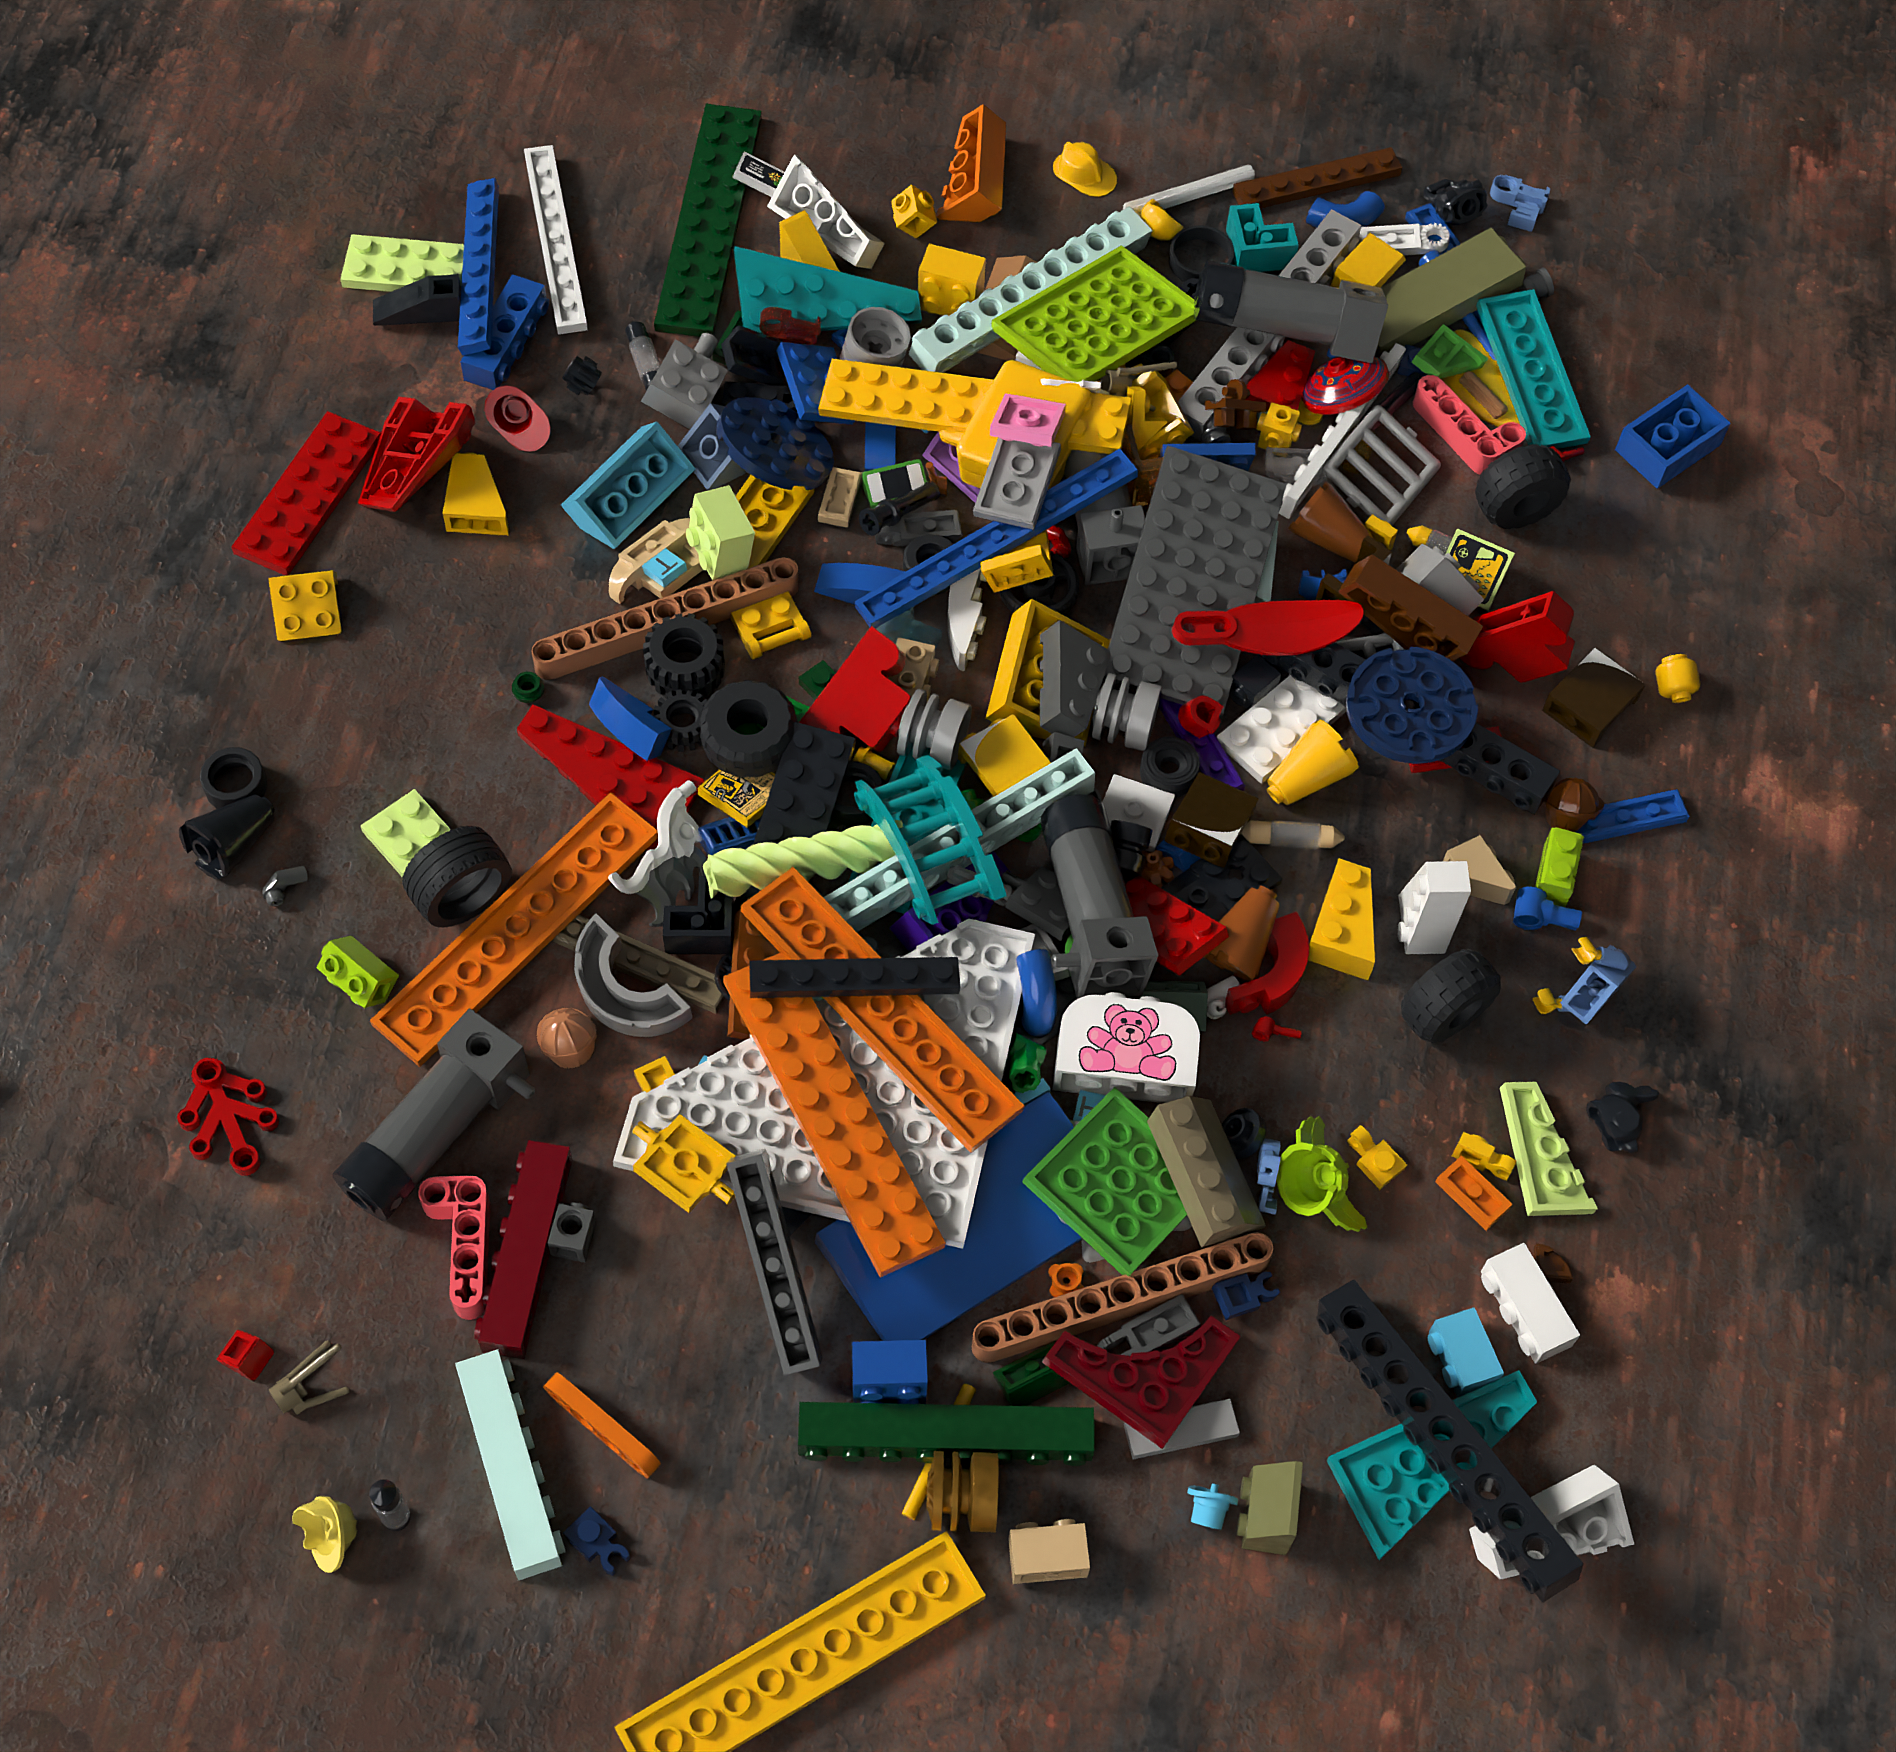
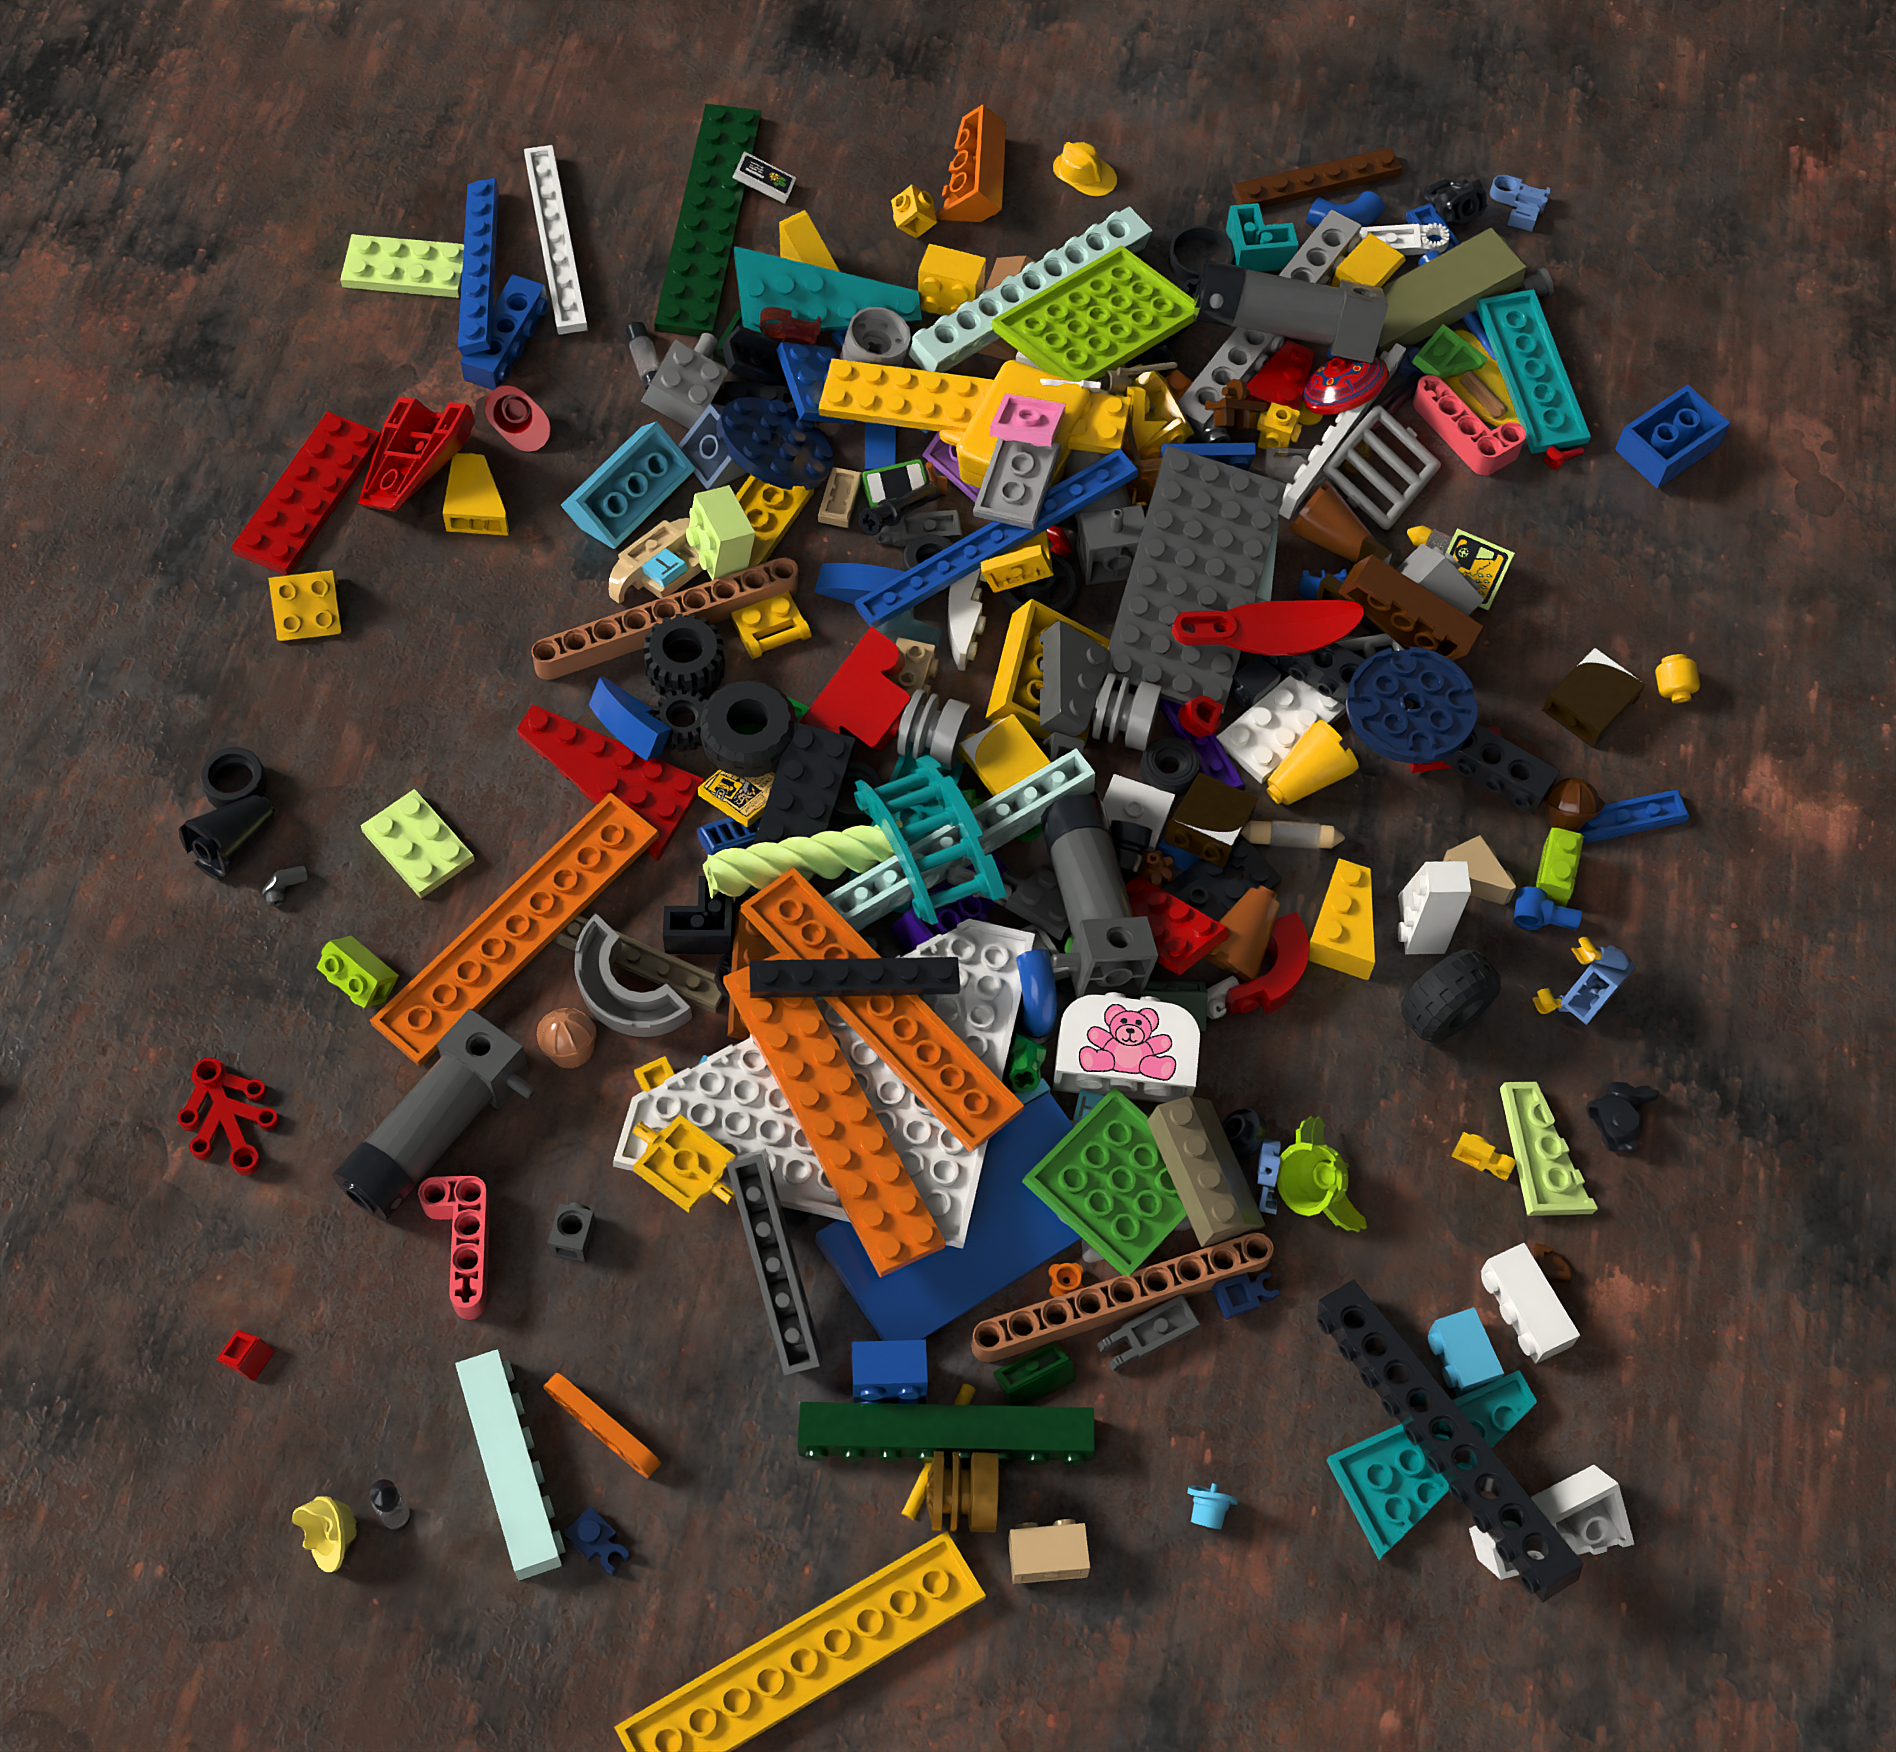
dark tan plant [269,1340,349,1415] -> none
black slope [373,274,461,326] -> none
black tyre [402,826,512,928] -> none
dark red brick [474,1140,573,1359] -> none
dark green plate [512,671,544,703] -> none
black gear [562,356,602,395] -> none
piece [608,780,707,927] -> none
white wedge [767,154,885,269] -> none
dark green plate [798,660,836,700] -> none
yellow pin [853,746,896,782] -> none
dark red plate [1042,1316,1241,1449] -> none
white axle [1123,165,1255,217] -> none
light grey tile [1123,1399,1240,1459] -> none
yellow hair [1141,199,1183,241] -> none
olive slope [1237,1461,1303,1555] -> none
red hand [1251,1016,1302,1042] -> none
yellow plate [1347,1125,1407,1190] -> none
yellow plate [1364,514,1398,550] -> none
orange plate [1435,1156,1513,1231] -> none
red brick [1460,591,1575,683] -> none
black tyre [1475,444,1571,529] -> none

